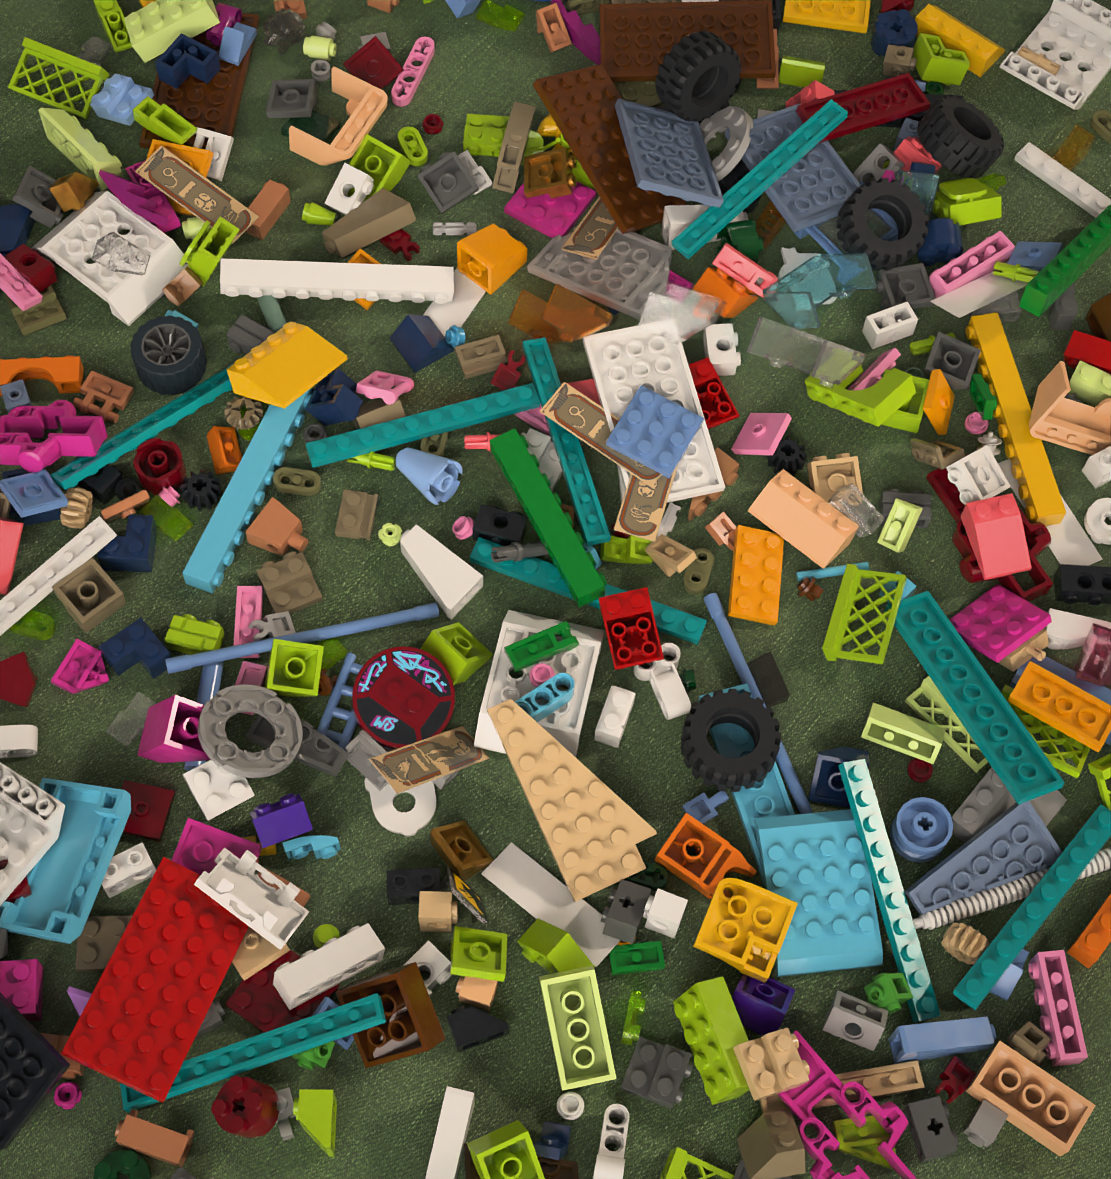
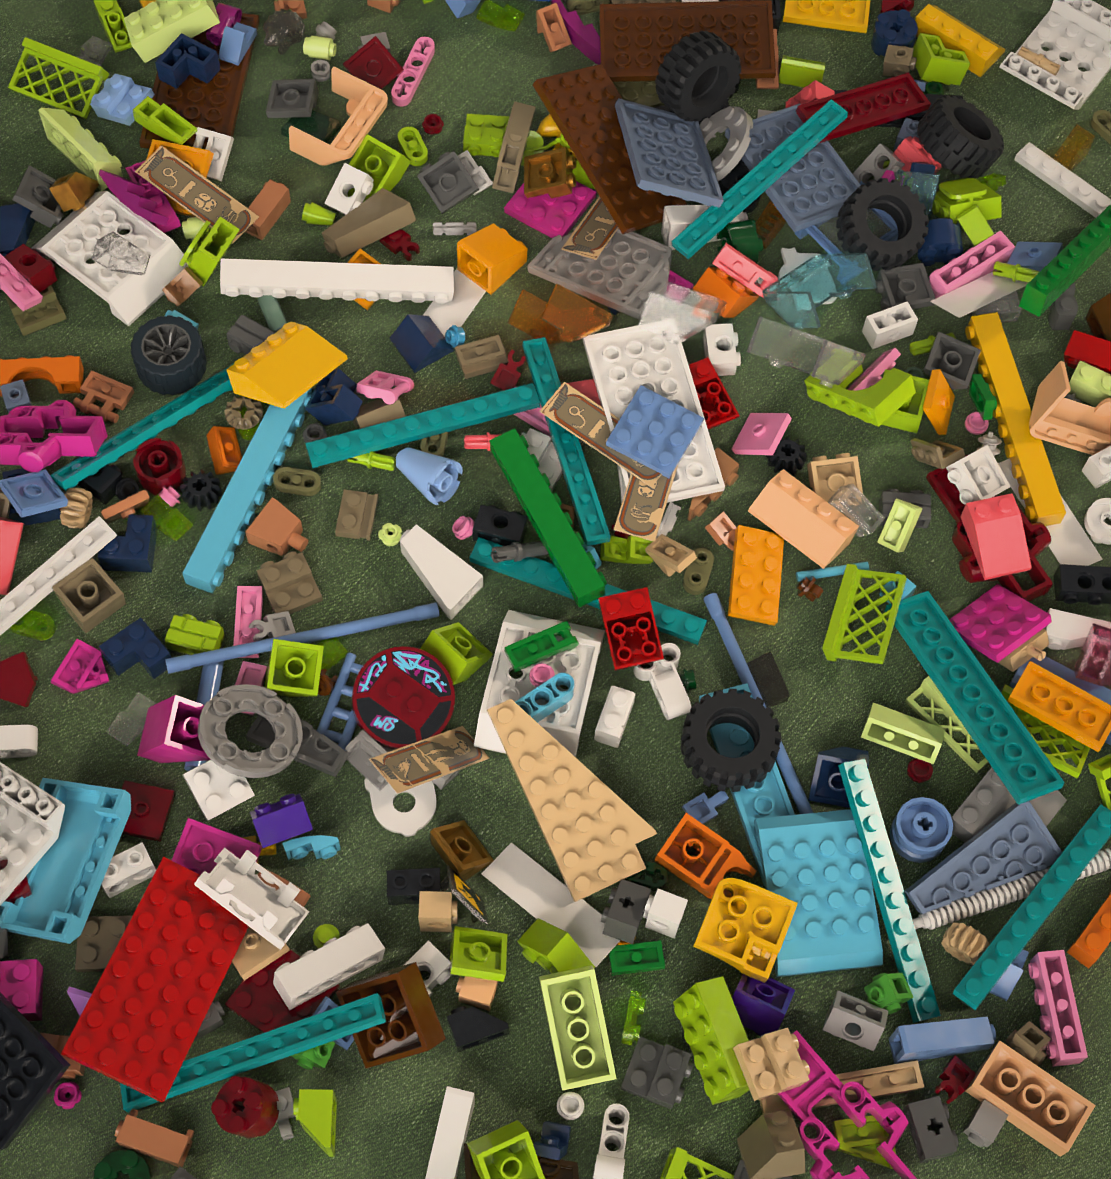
none -> lime slope [956,204,994,247]

